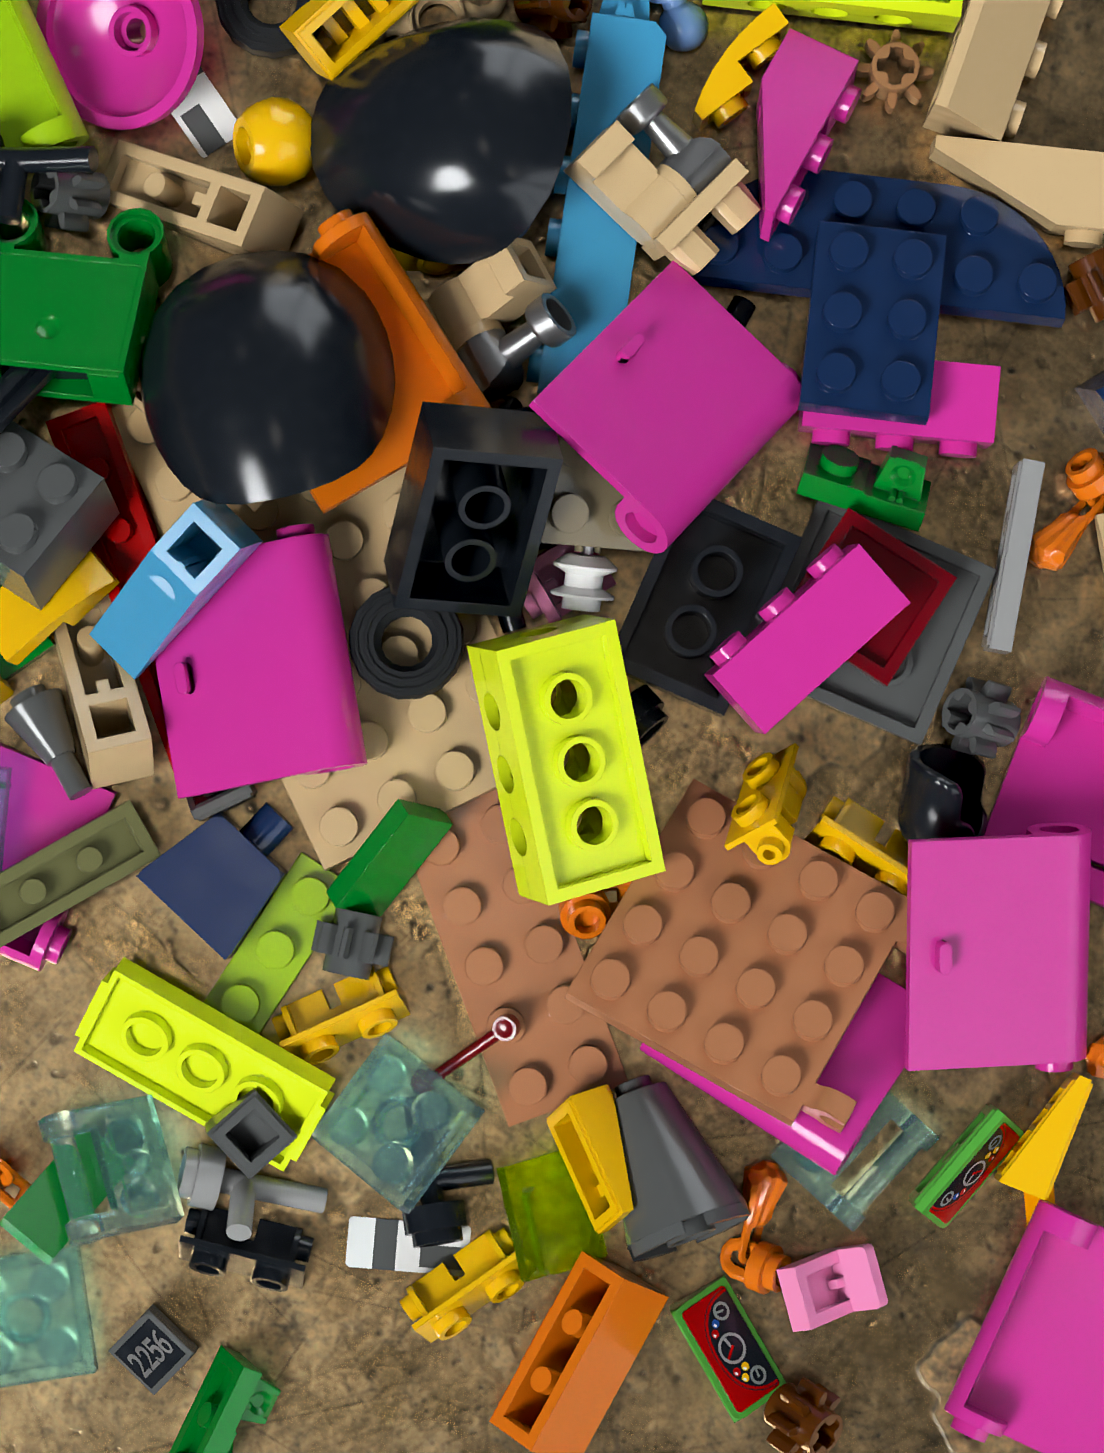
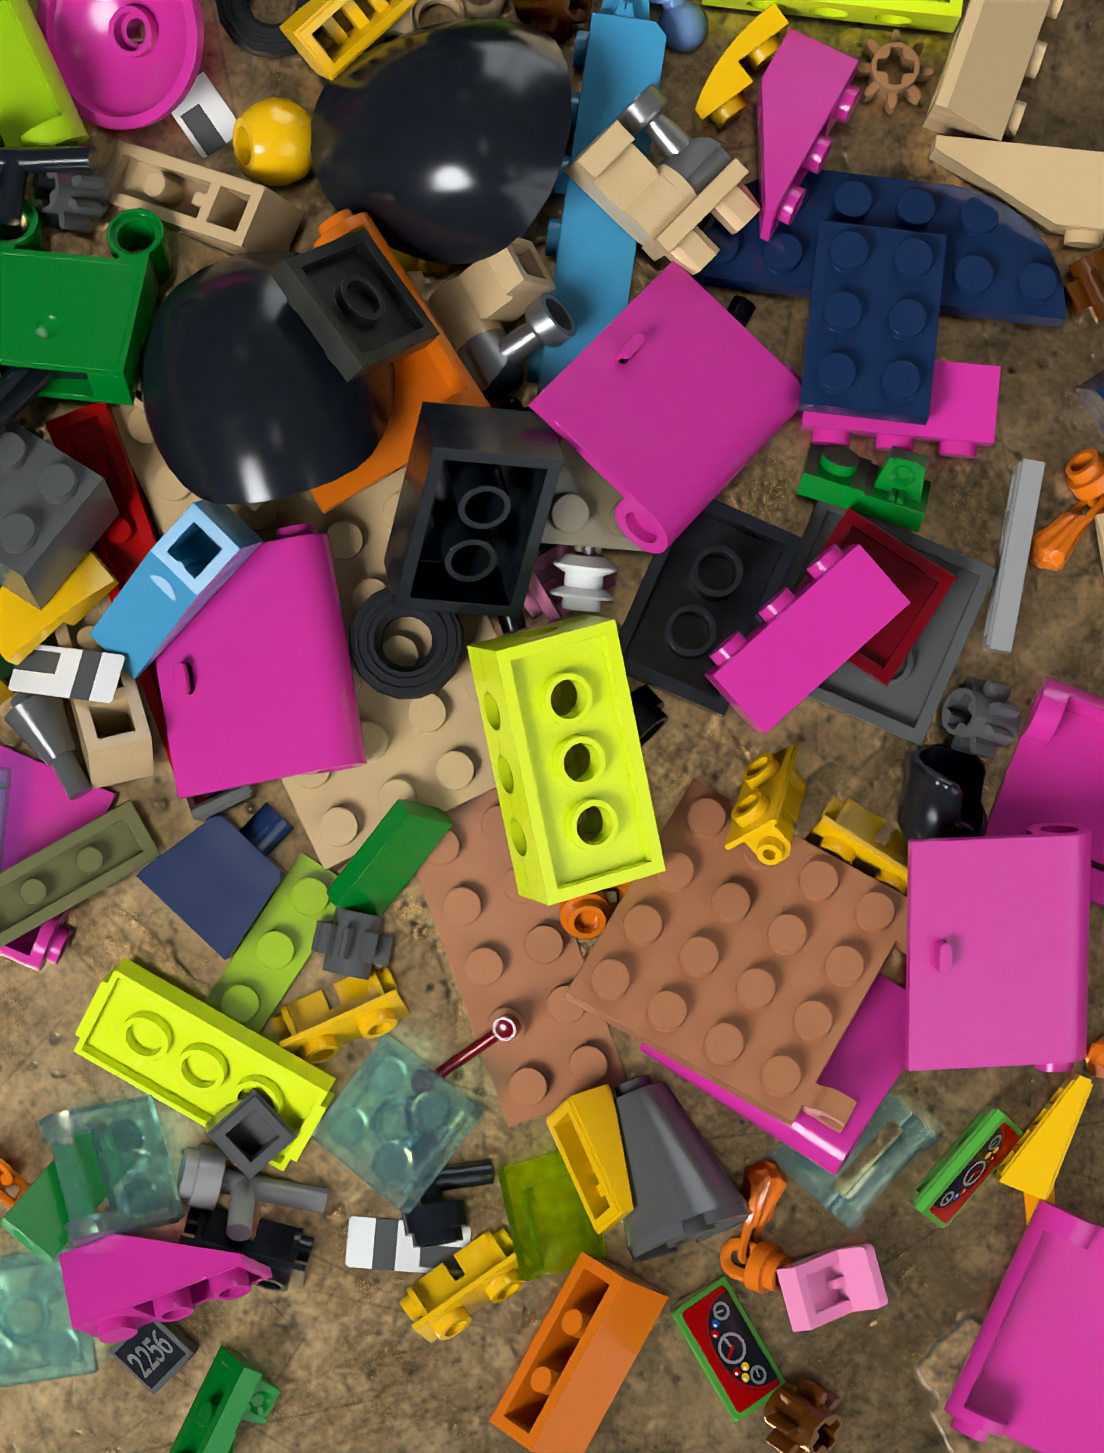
none -> white sticker [8,645,125,703]
none -> dark pink slope [59,1234,272,1343]
none -> pearl dark grey plate [271,228,440,383]

